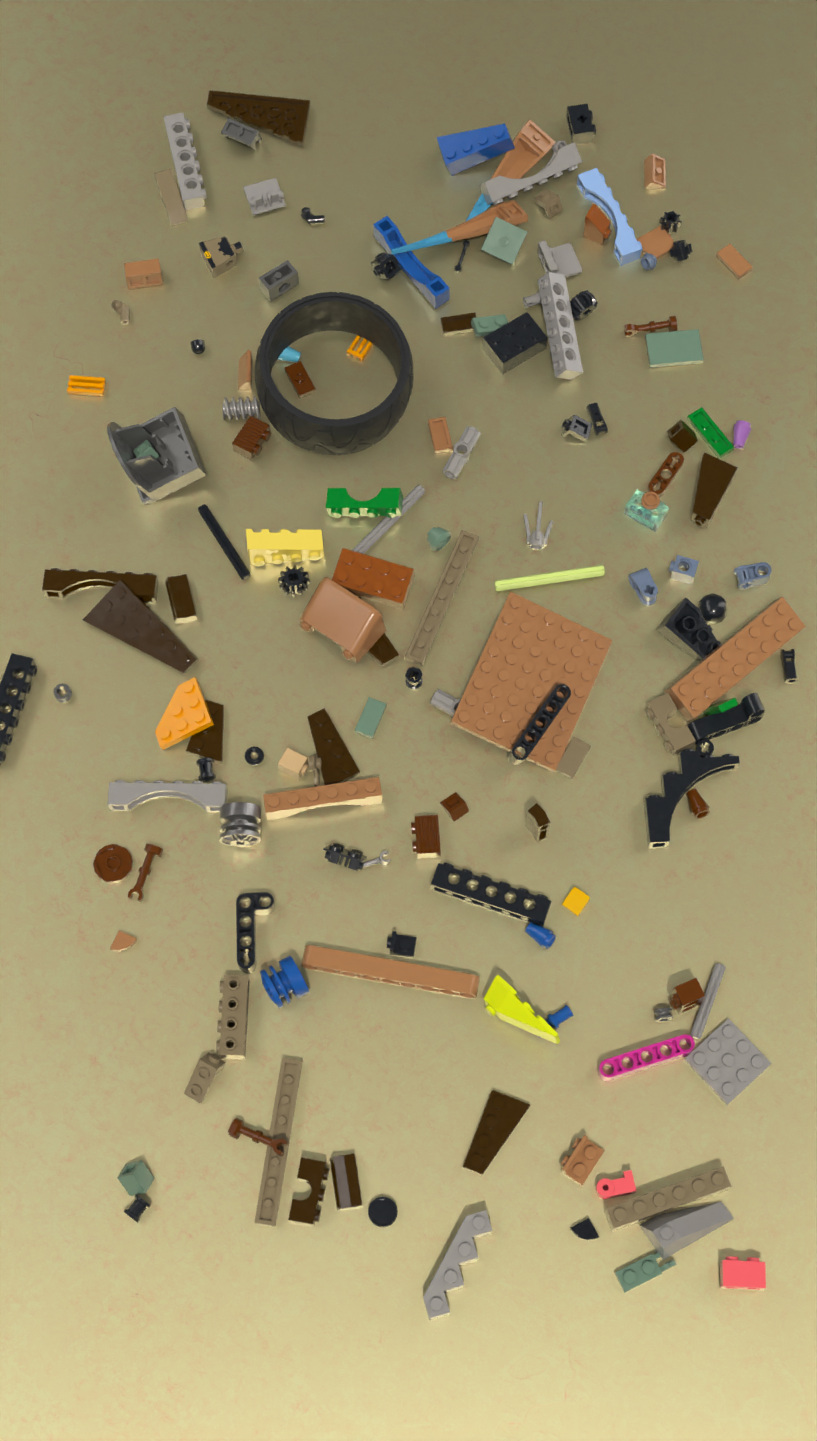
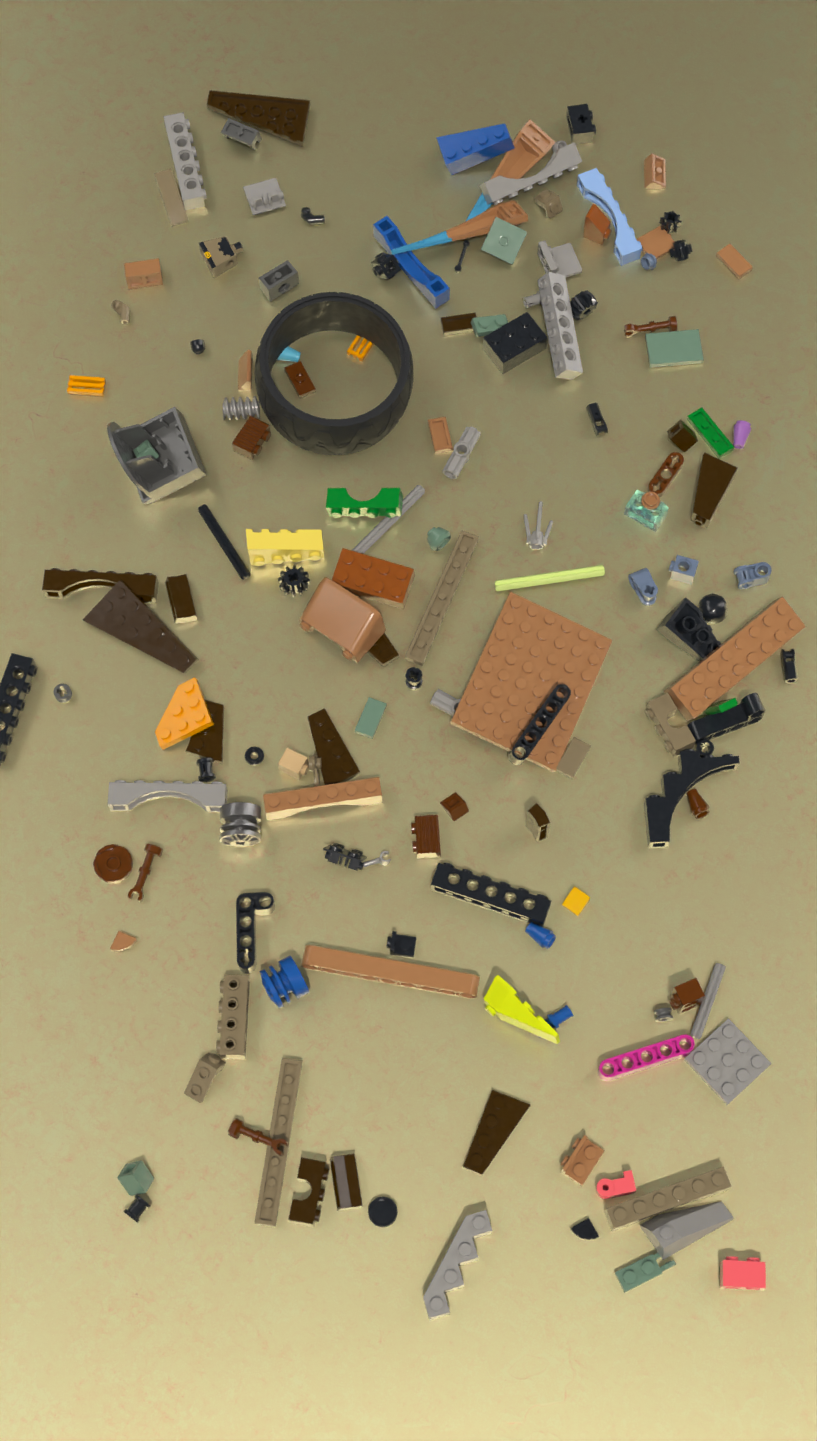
bracket [561,415,592,442] -> none

